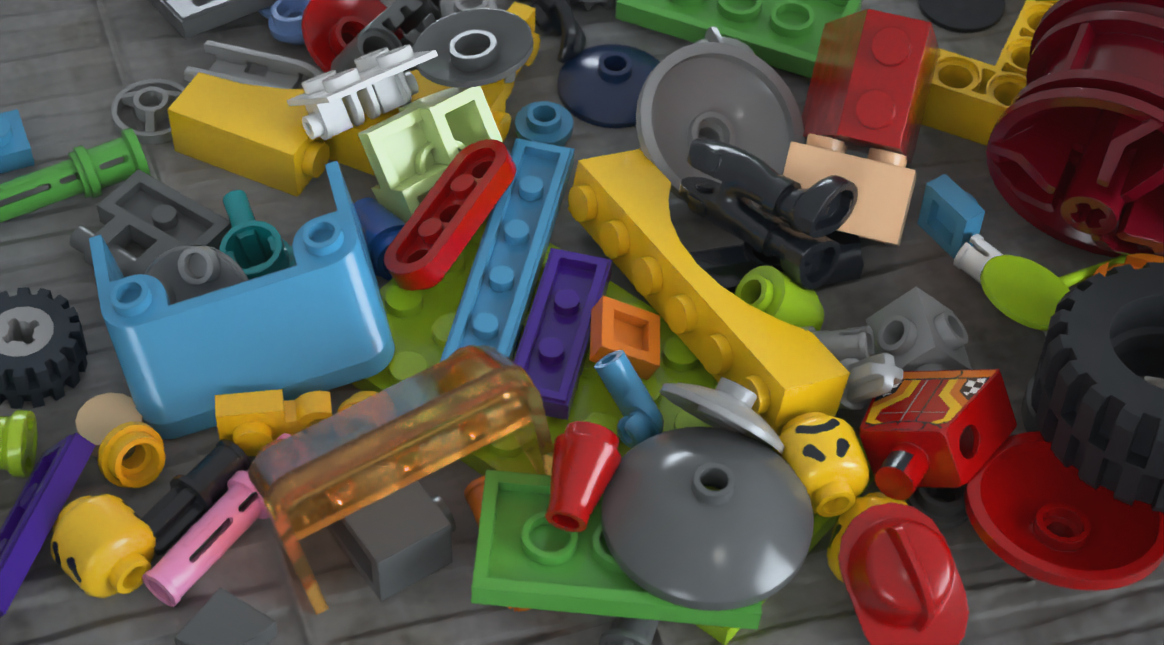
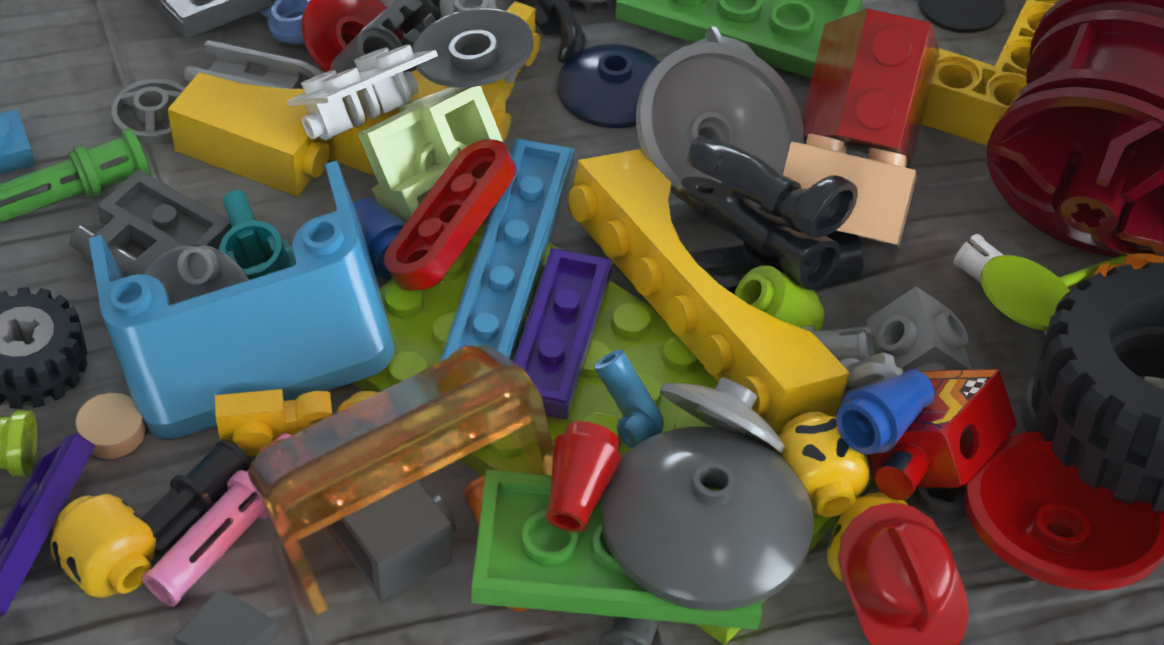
yellow plate [97,421,165,488] -> none
dark azure plate [515,101,573,147] -> none
orange tile [589,295,660,380] -> none
dark azure plate [917,174,985,259] -> none
none -> blue cone [836,369,935,454]

